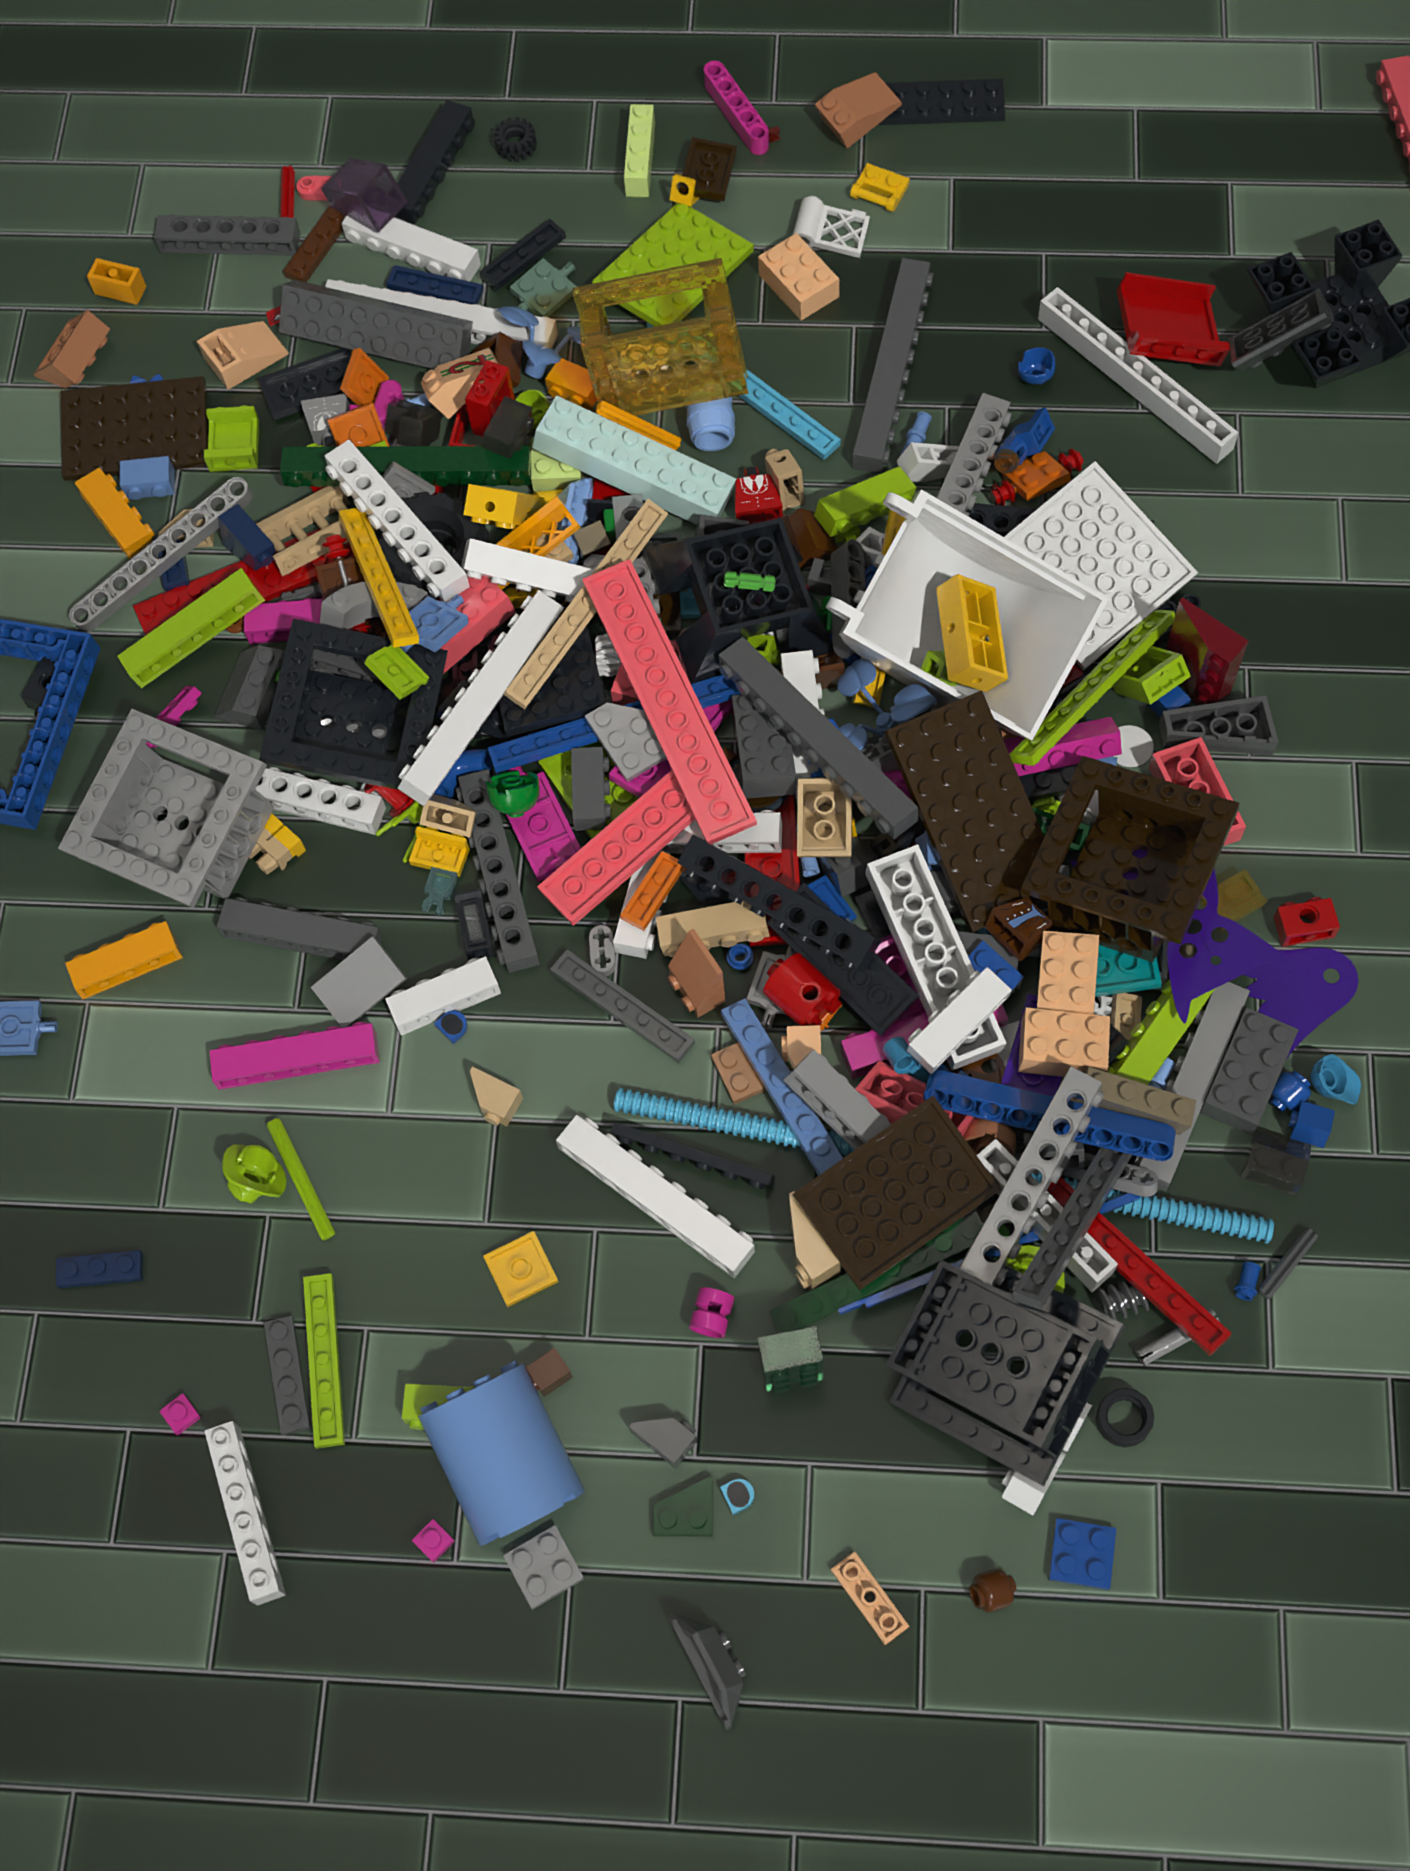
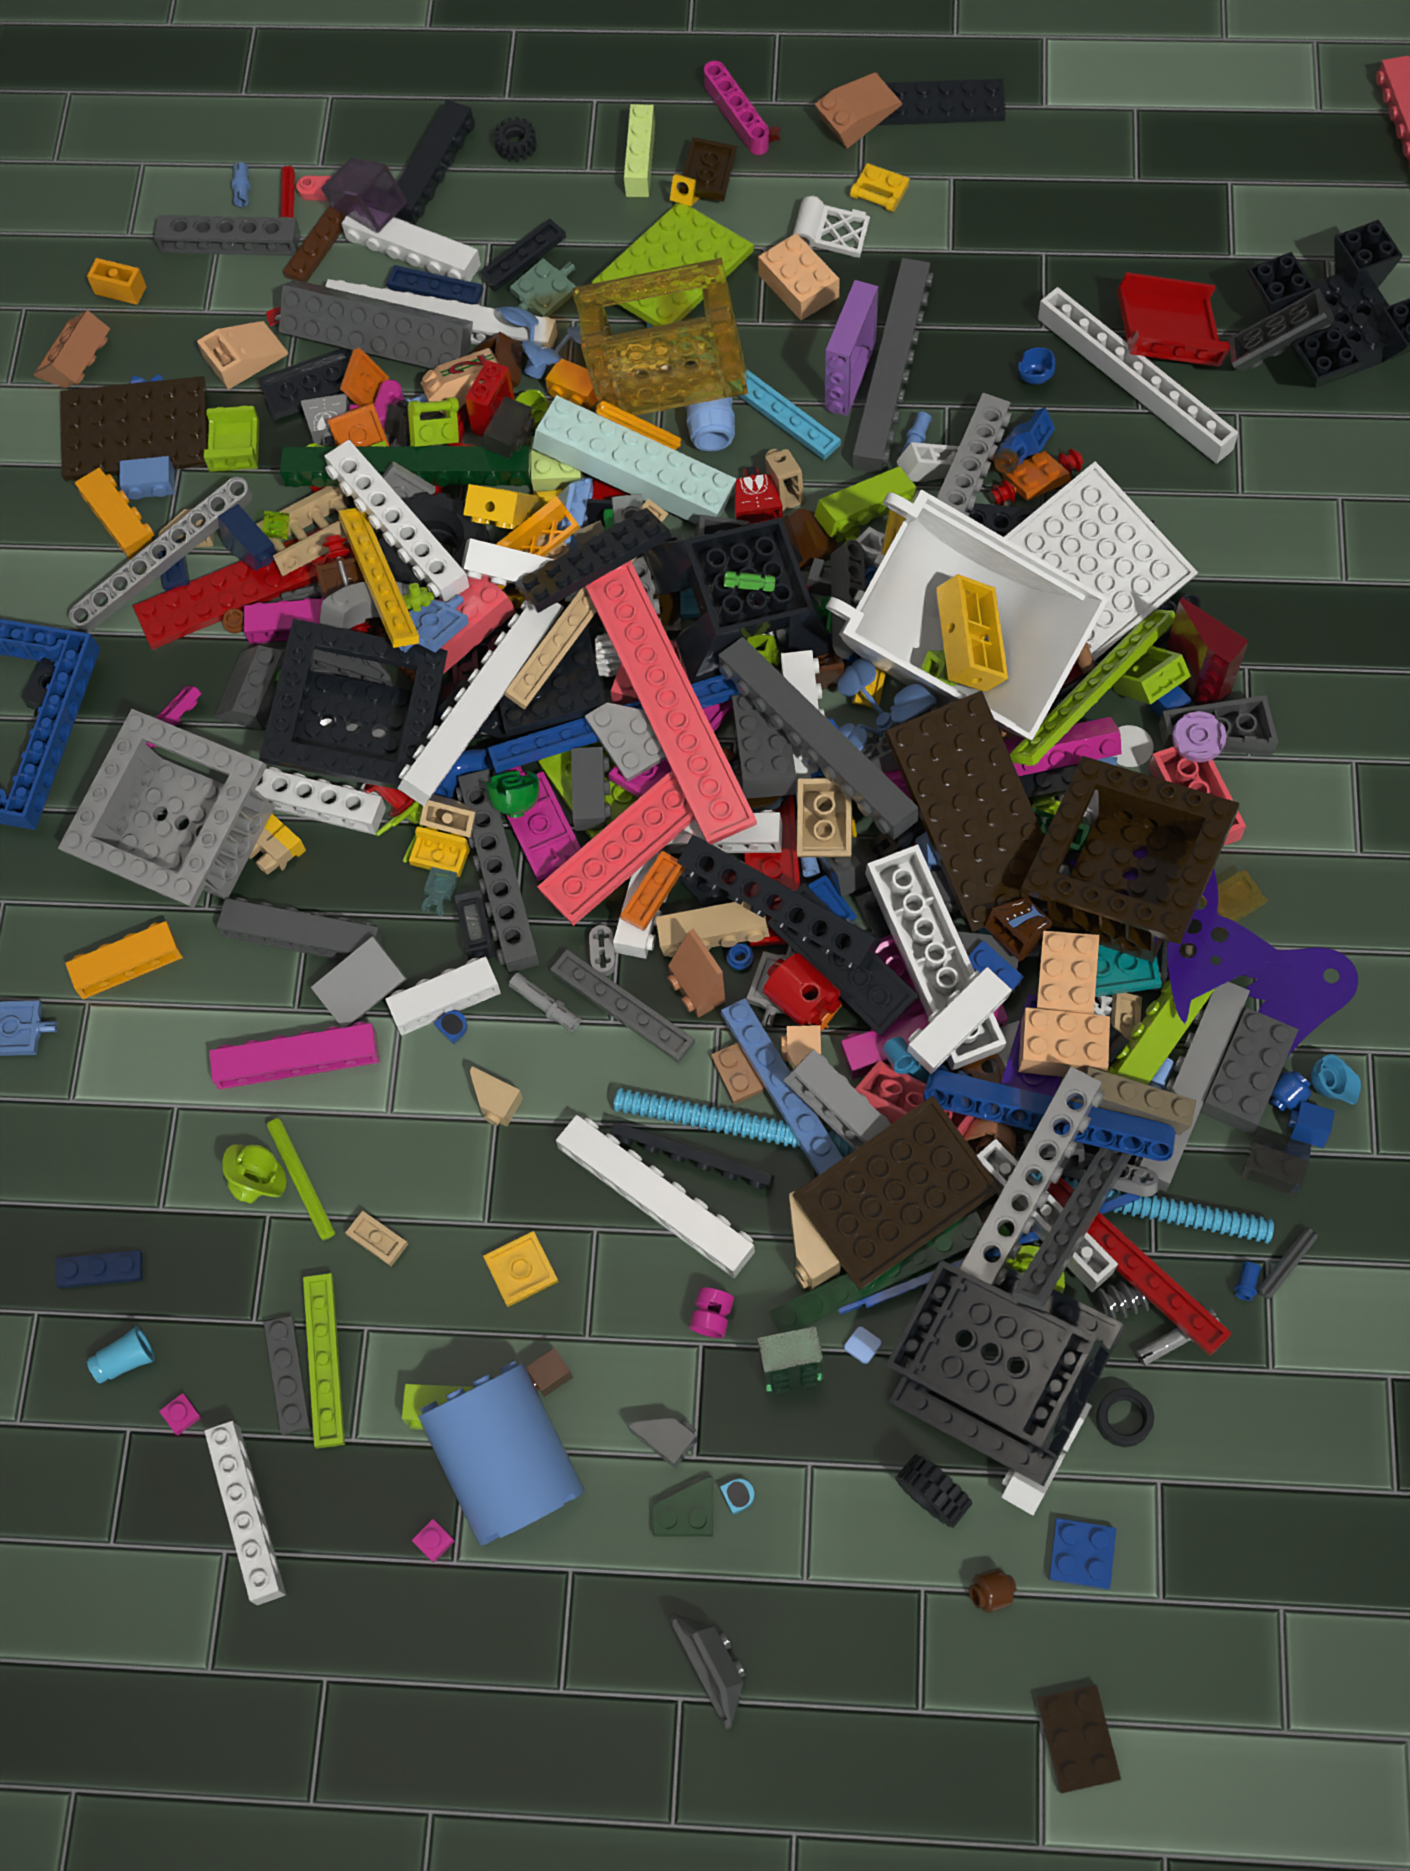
lime brick [117,568,265,688] -> none
lime plate [364,643,429,700] -> none
light grey plate [503,1525,584,1610] -> none
light nougat tile [831,1551,909,1645] -> none
red brick [1273,897,1340,947] -> none
none -> medium azure plant [87,1326,155,1384]
none -> medium blue pin [232,162,250,207]
none -> clear neon green plate [263,511,289,540]
none -> tan plate [346,1211,408,1267]
none -> lime plant [402,583,434,612]
none -> lime plate [408,397,459,447]
none -> light grey pin [509,973,581,1032]
none -> black plate [515,507,672,613]
none -> medium lavender window [825,280,878,416]
none -> light blue piece [845,1326,881,1364]
none -> black tyre [895,1454,973,1528]
none -> dark brown plate [1036,1685,1121,1794]
none -> medium nougat pin [1077,641,1096,675]
none -> lavender tile [1172,711,1227,763]

